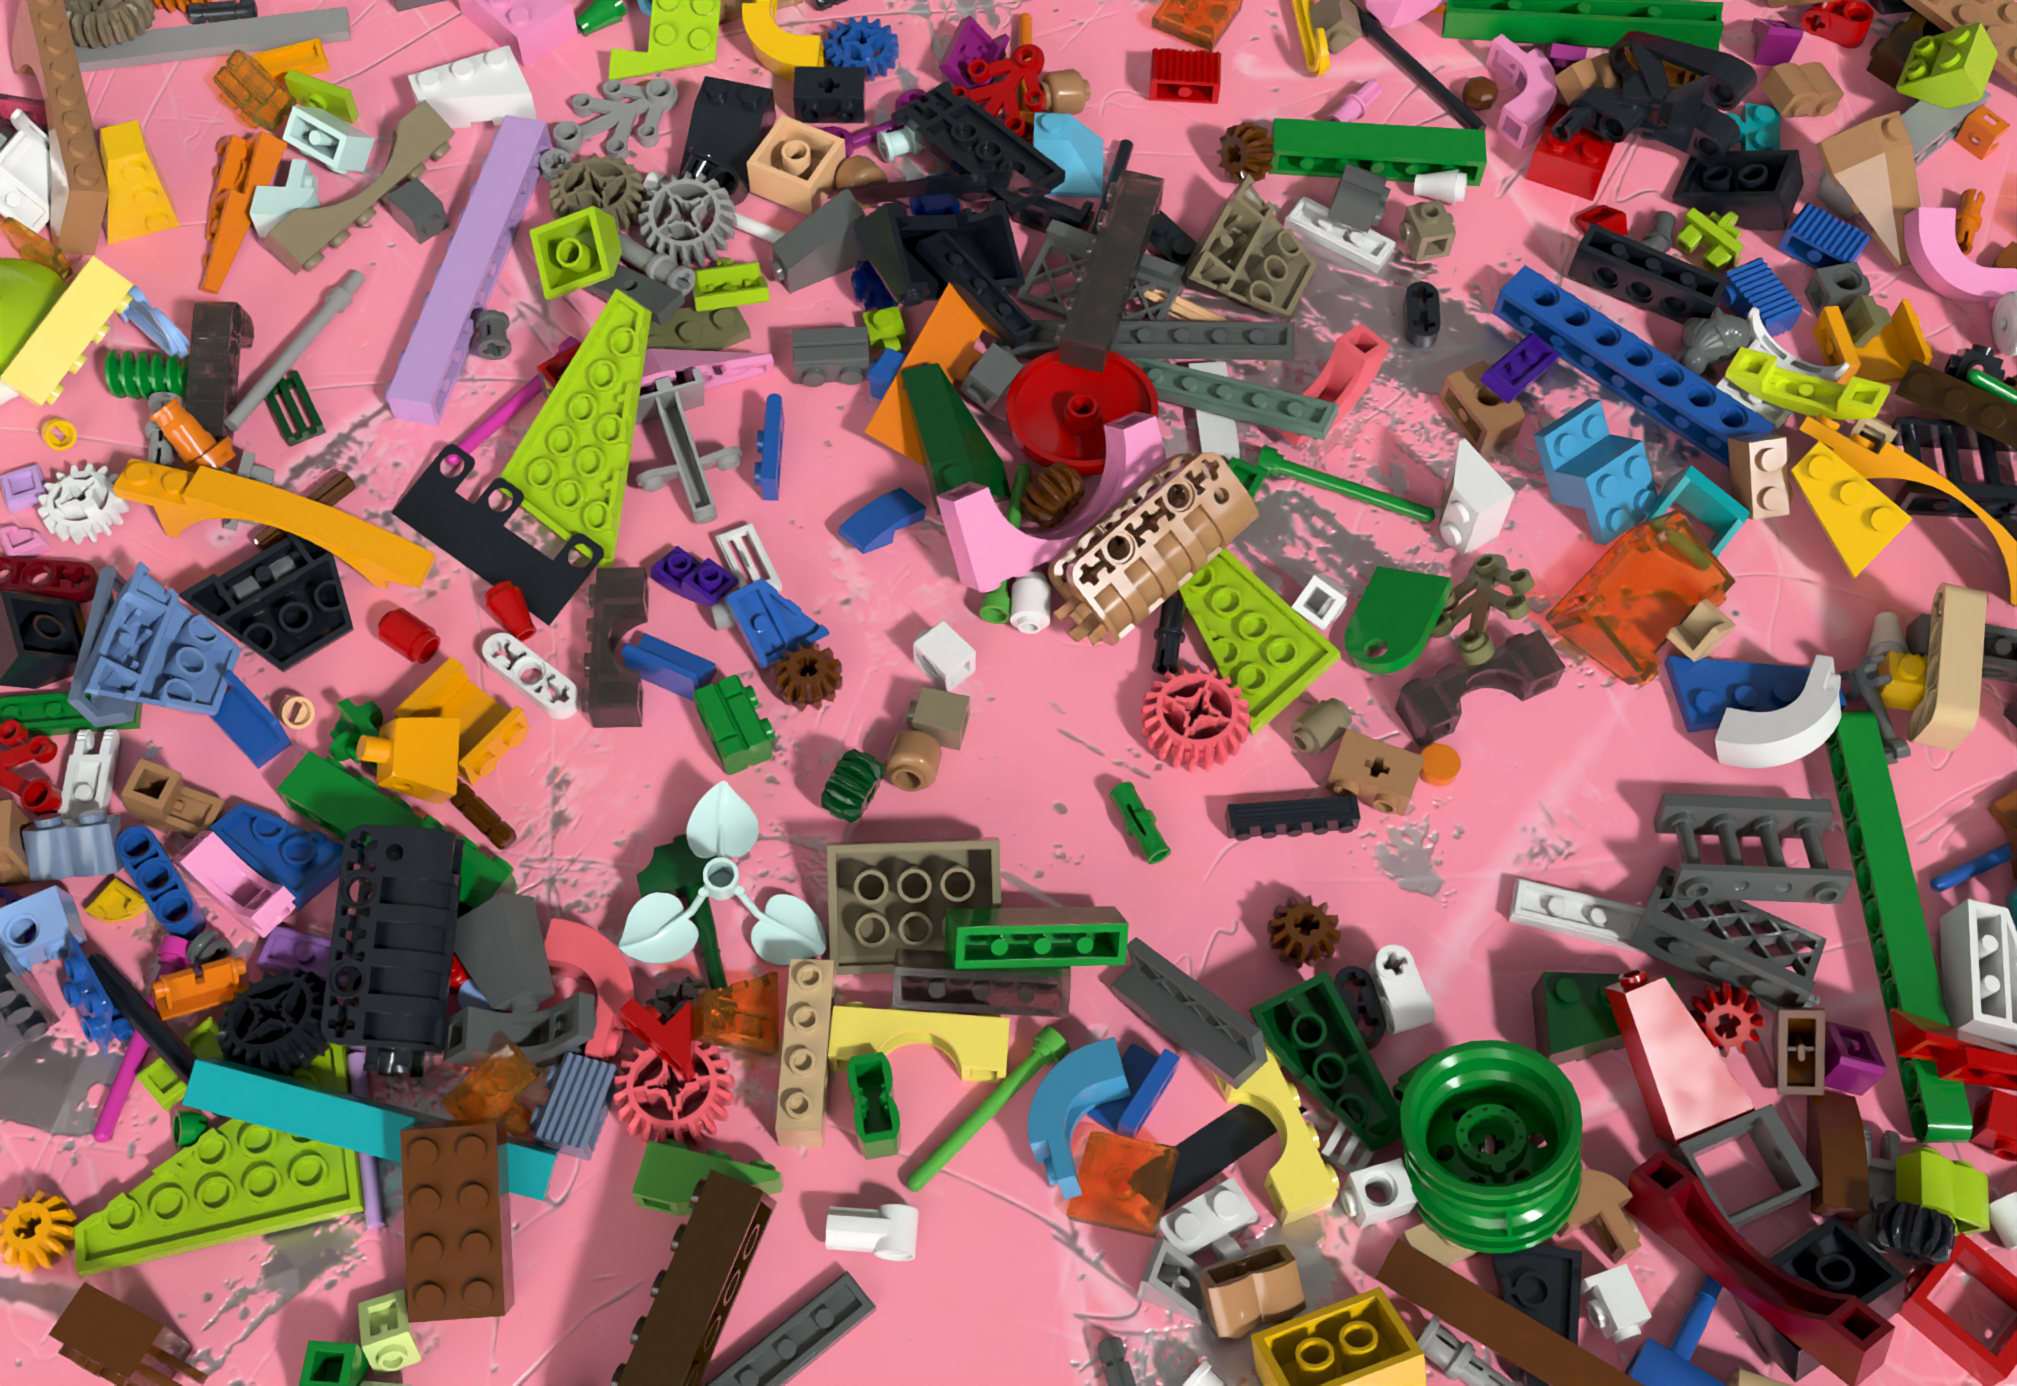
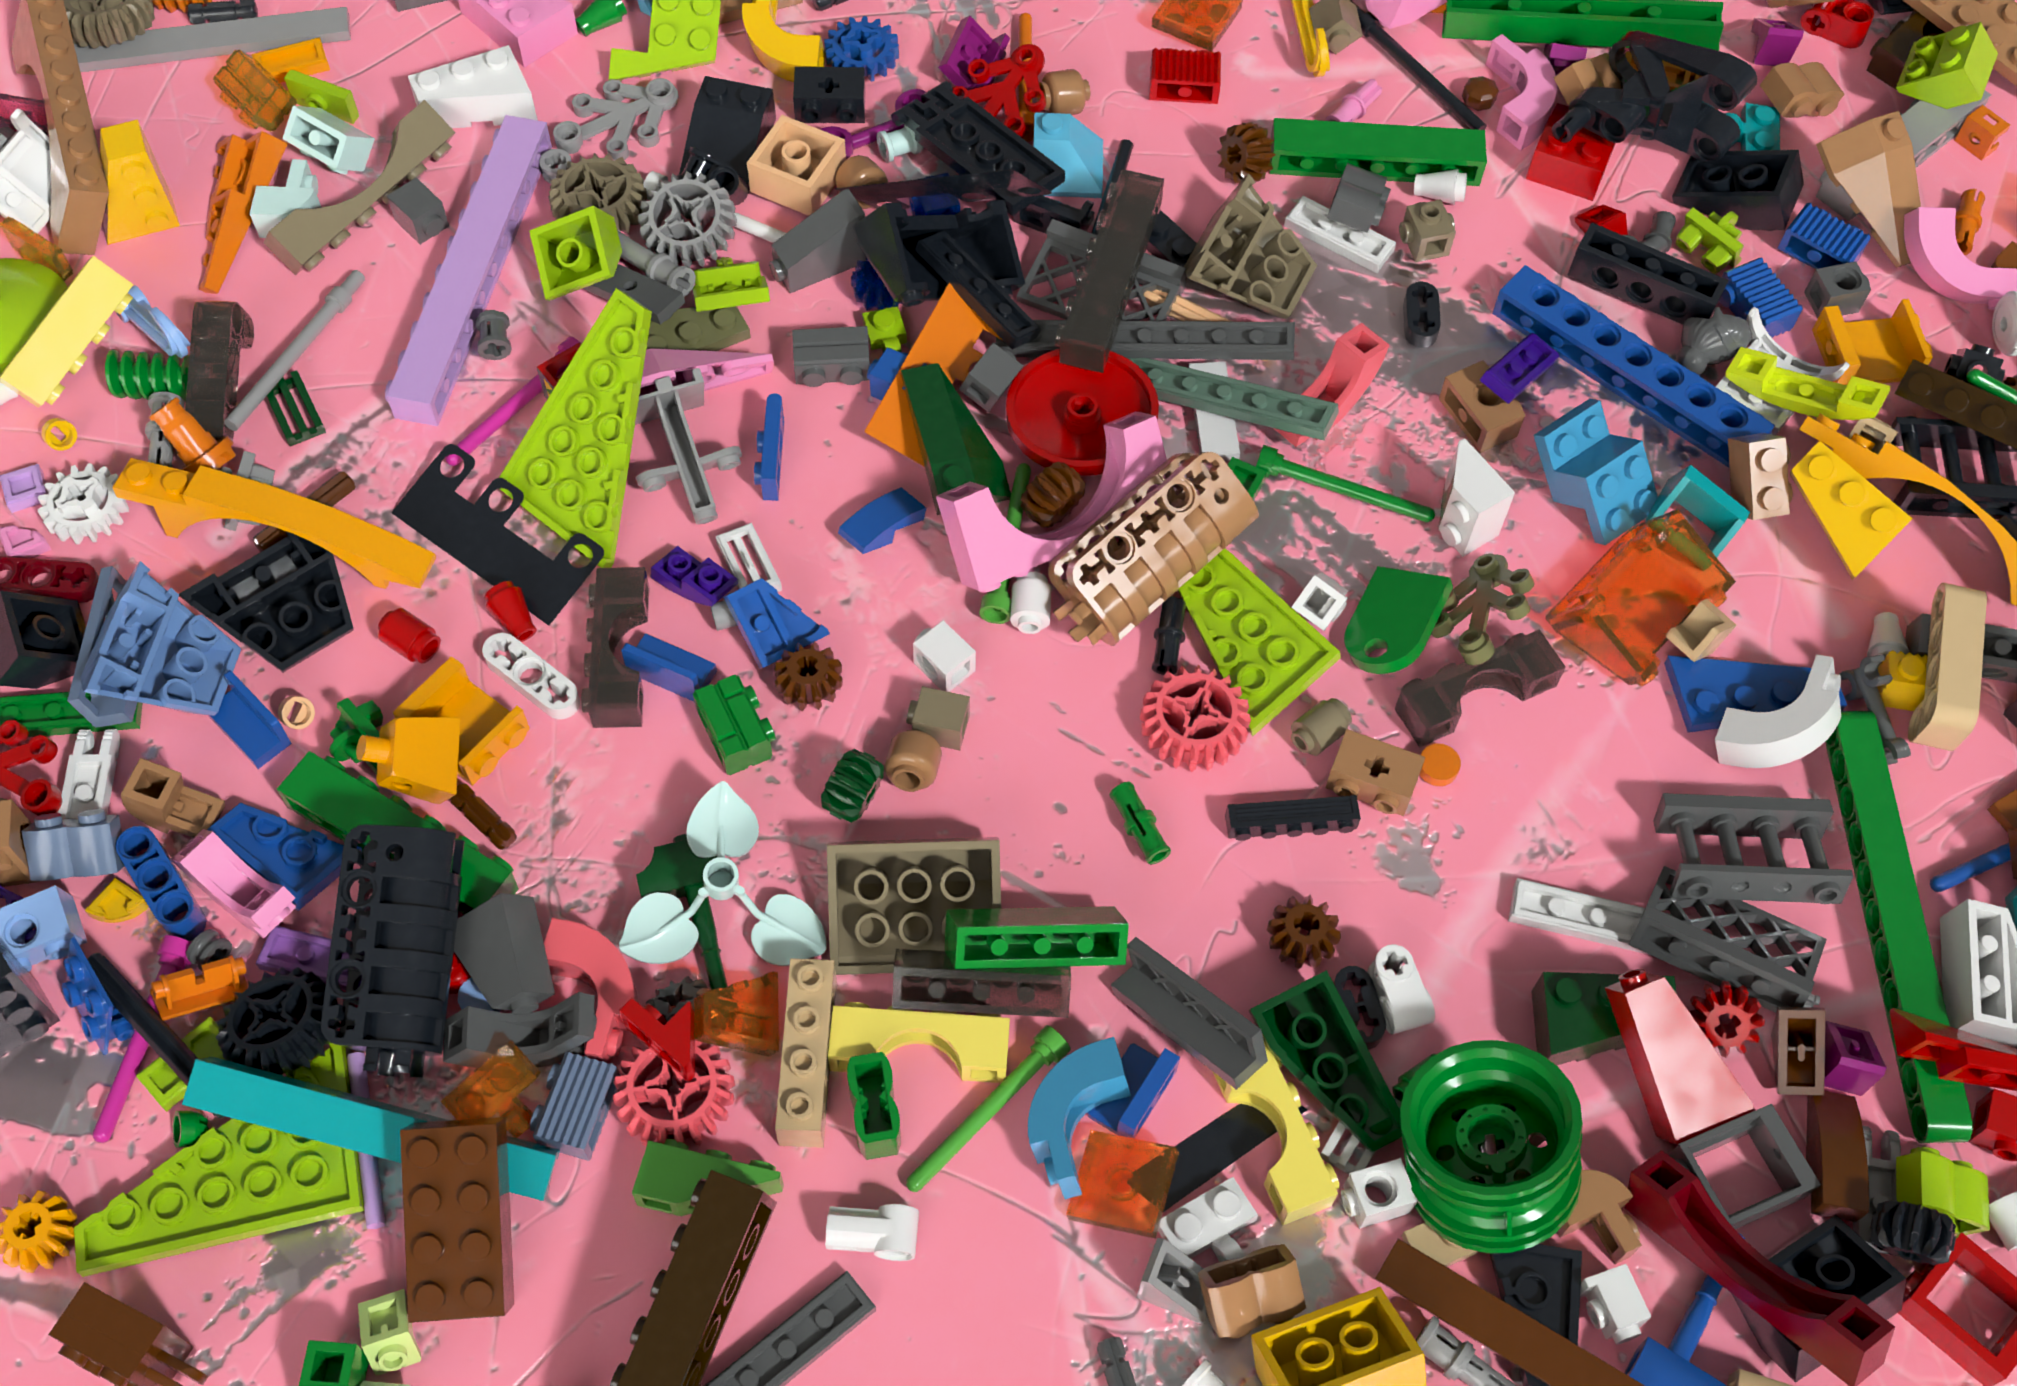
olive tile [1842,295,1892,348] -> none

